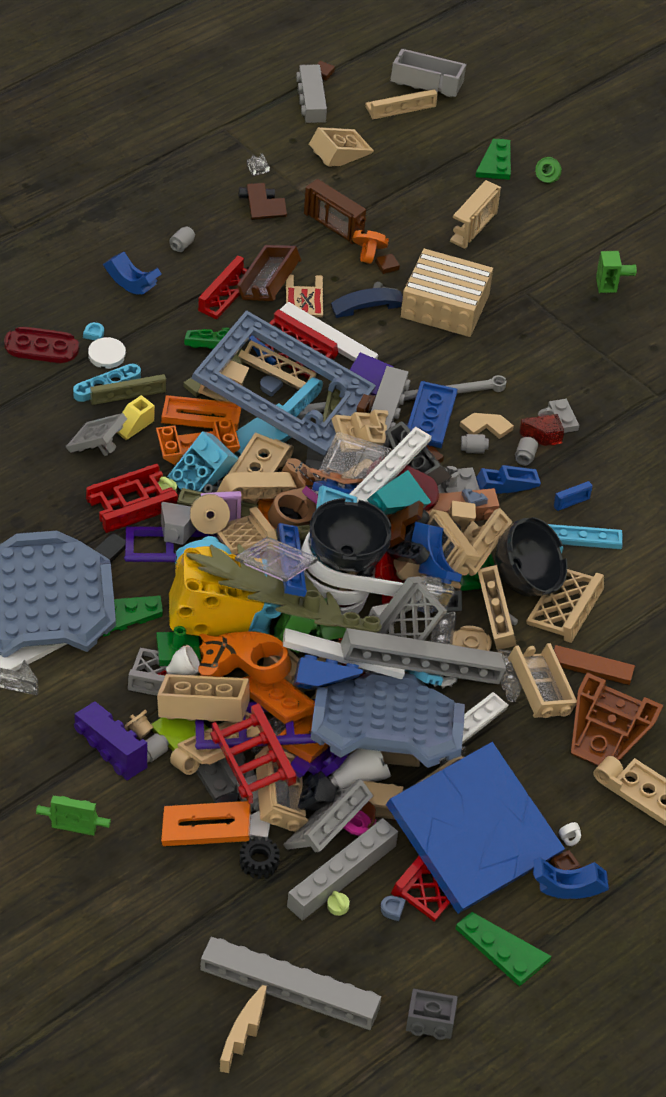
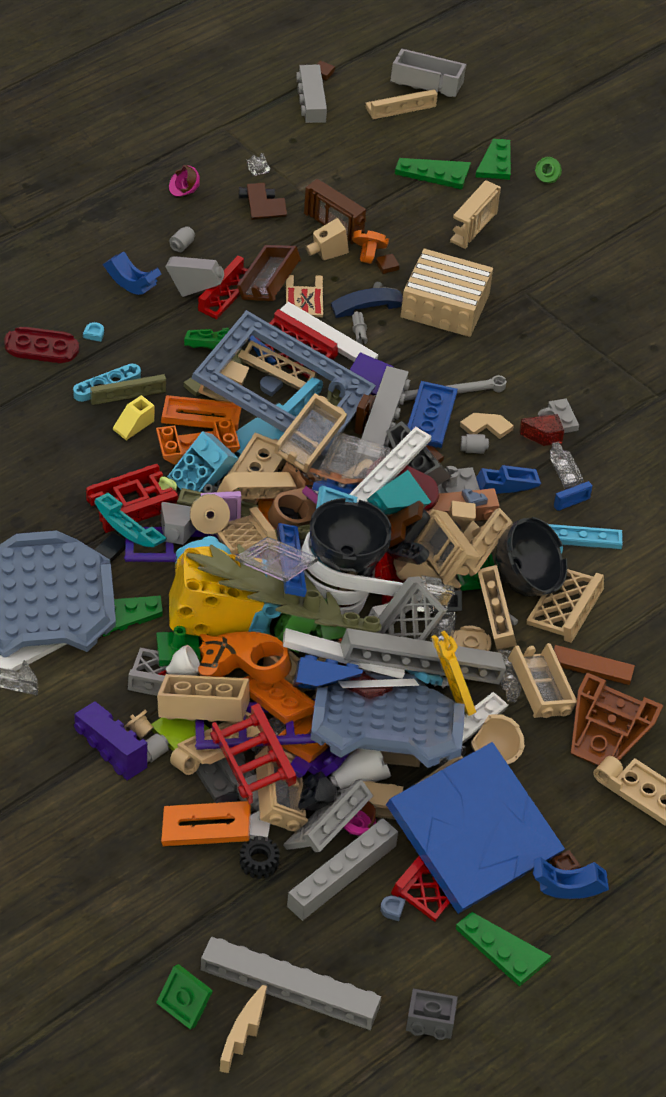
bright green plate [36,795,111,836] -> none
light grey plate [66,413,127,456] -> none
white tile [88,338,126,369] -> none
tan slope [309,127,374,167] -> none
yellowish green tile [327,891,350,916] -> none
tan slope [331,409,388,452] -> none
blue arch [411,522,462,584] -> none
light grey brick [515,437,538,465] -> none
white tile [558,822,581,846] -> none
bright green brick [596,251,636,293] -> none
none -> teal slope [94,493,167,547]
none -> green tile [156,964,213,1030]
none -> light grey slope [165,256,225,297]
none -> dark pink piece [169,165,200,197]
none -> door [274,393,347,473]
none -> tan torso [306,218,349,260]
none -> white sticker [338,679,419,688]
none -> clear red piece [346,674,393,699]
none -> light grey axle [352,311,368,345]
none -> green wing [395,158,471,190]
none -> yellow tile [431,631,476,716]
none -> tan cylinder [471,714,525,765]
none -> clear hinge [550,442,583,488]

